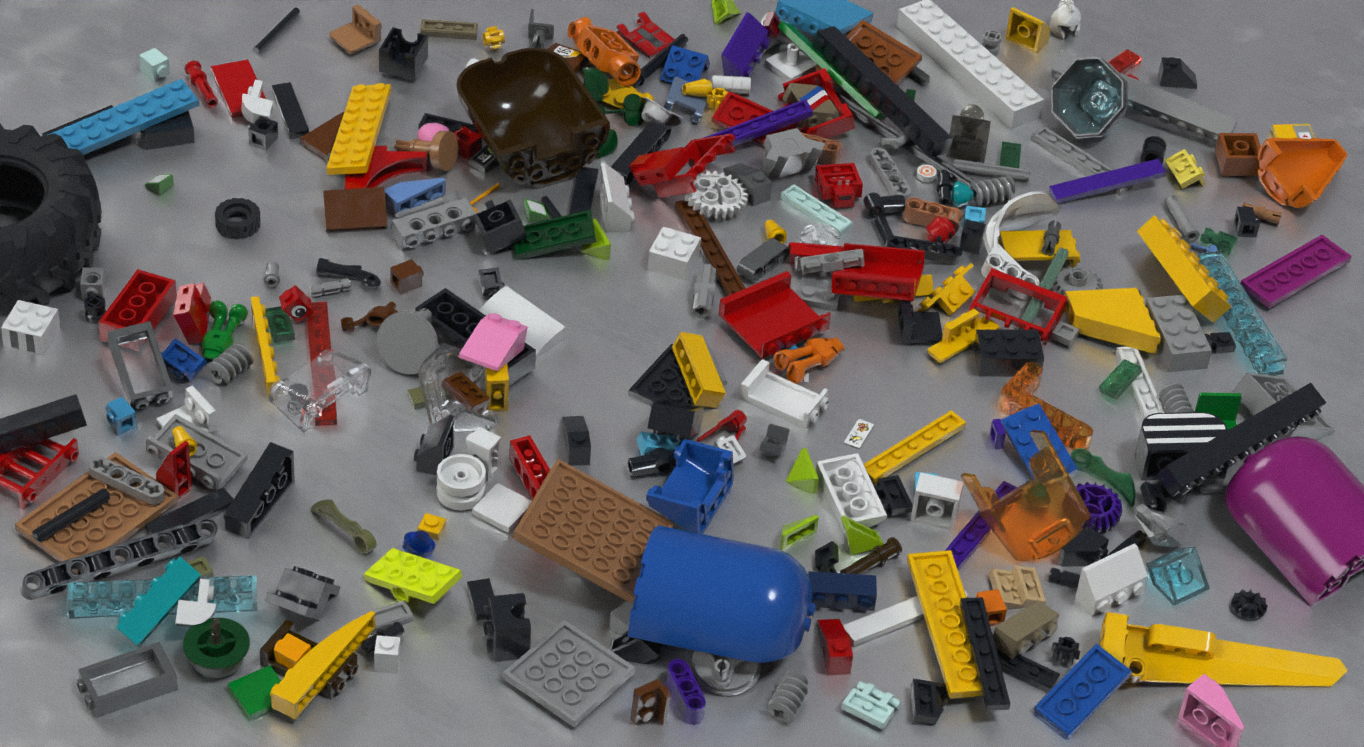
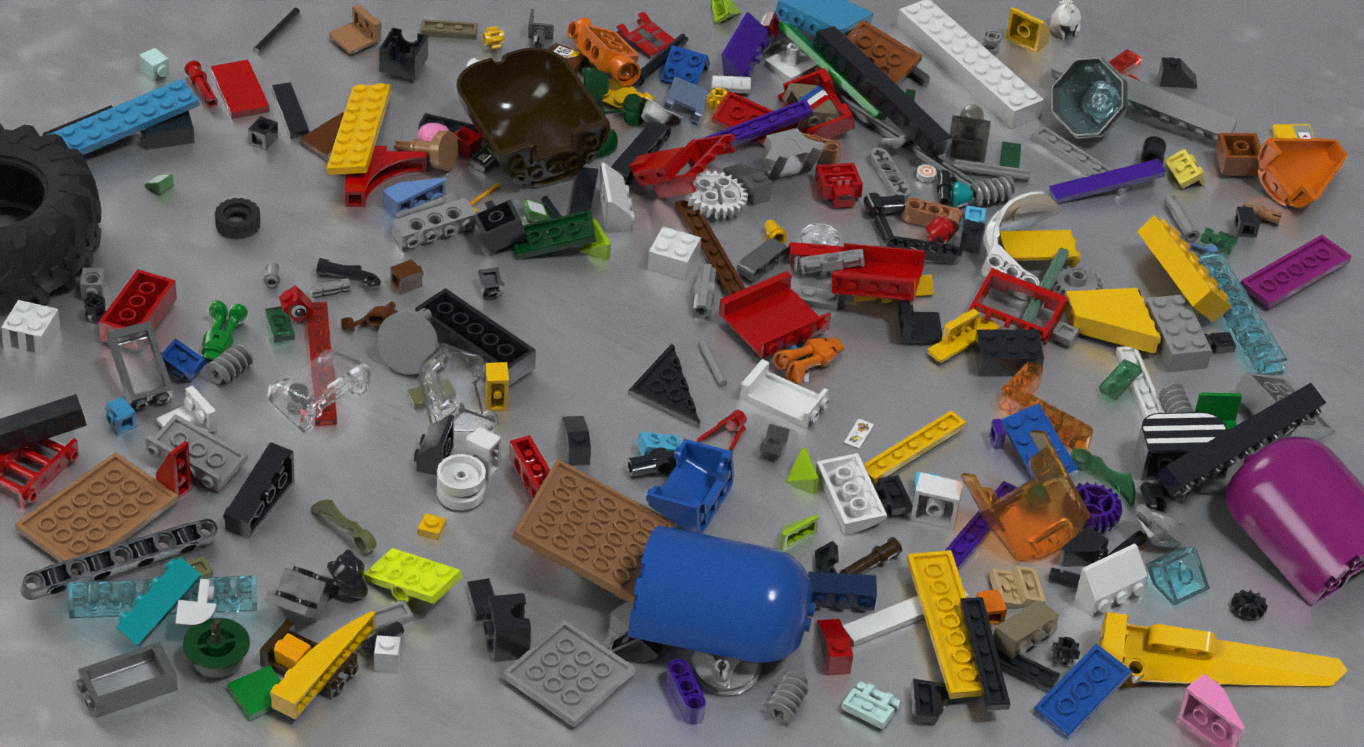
black axle [32,488,110,542] -> none
light grey beam [88,457,165,505] -> none
black tile [145,487,234,534] -> none
yellow cone [172,426,197,457] -> none
red piece [173,283,211,345] -> none
white brick [241,79,273,123] -> none
yellow plate [250,296,280,398] -> none
reddish brown tile [323,187,388,231] -> none
clear blue plate [401,531,436,558] -> none
reddish brown bracket [441,372,490,414] -> none
bright pink slope [459,313,528,371] -> none
white tile [472,483,532,533] -> none
white slope [479,286,566,358] -> none
reddish brown bracket [630,679,671,725] -> none
black brick [647,399,704,440] -> none
yellow brick [672,332,726,408] -> none
yellow cone [682,78,712,98] -> none
white bracket [713,435,747,465] -> none
light aqua tile [780,184,853,237] -> none
lime slope [841,515,884,556] -> none
yellow bracket [916,263,976,316] -> none
dark grey pin [1042,220,1061,256] -> none
none -> black piece [327,549,368,598]

